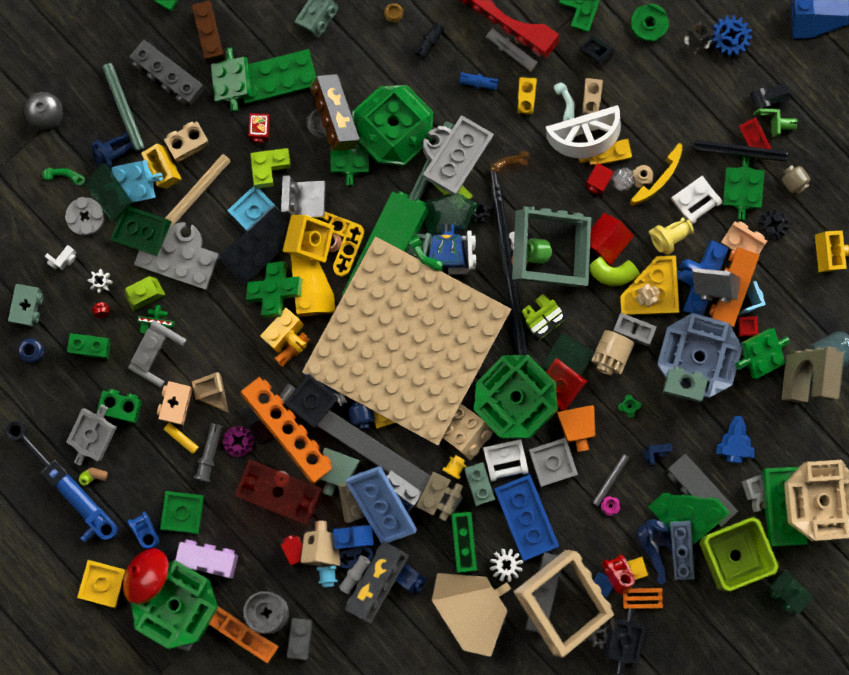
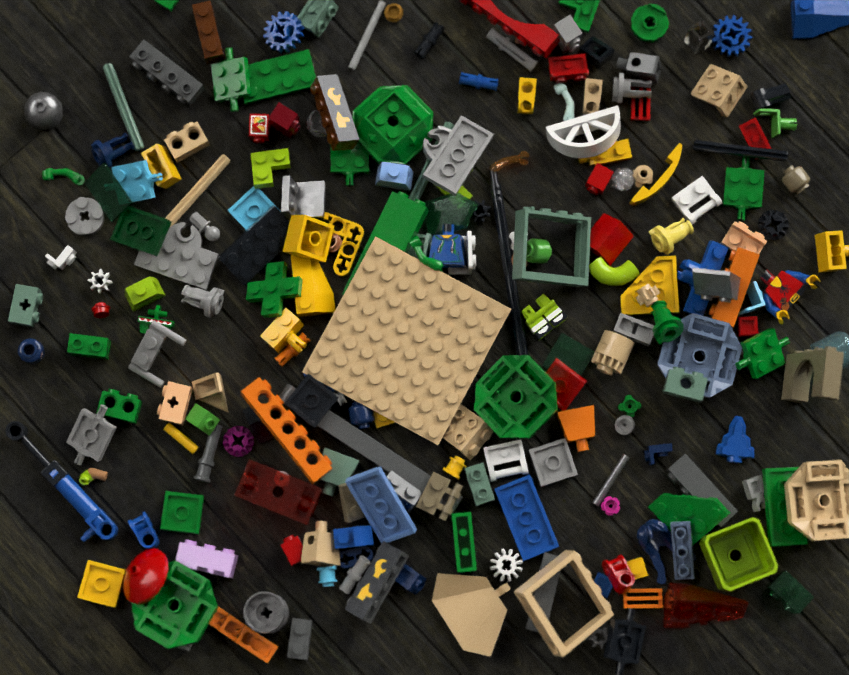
none -> light grey piece [181,285,225,318]
none -> bright green brick [185,404,220,436]
none -> light grey axle [189,212,220,241]
none -> blue gear [263,11,304,53]
none -> dark red brick [268,102,301,138]
none -> light grey piece [348,0,386,71]
none -> light blue torso [375,162,414,191]
none -> red bracket [548,53,589,83]
none -> light grey brick [553,15,582,53]
none -> light grey piece [612,73,652,103]
none -> light grey tile [615,415,635,435]
none -> dark grey torso [616,52,662,85]
none -> red tile [631,87,651,121]
none -> green piece [650,301,684,344]
none -> clear red wedge [663,583,749,628]
none -> tan bracket [691,64,747,118]
none -> torso [760,270,821,324]

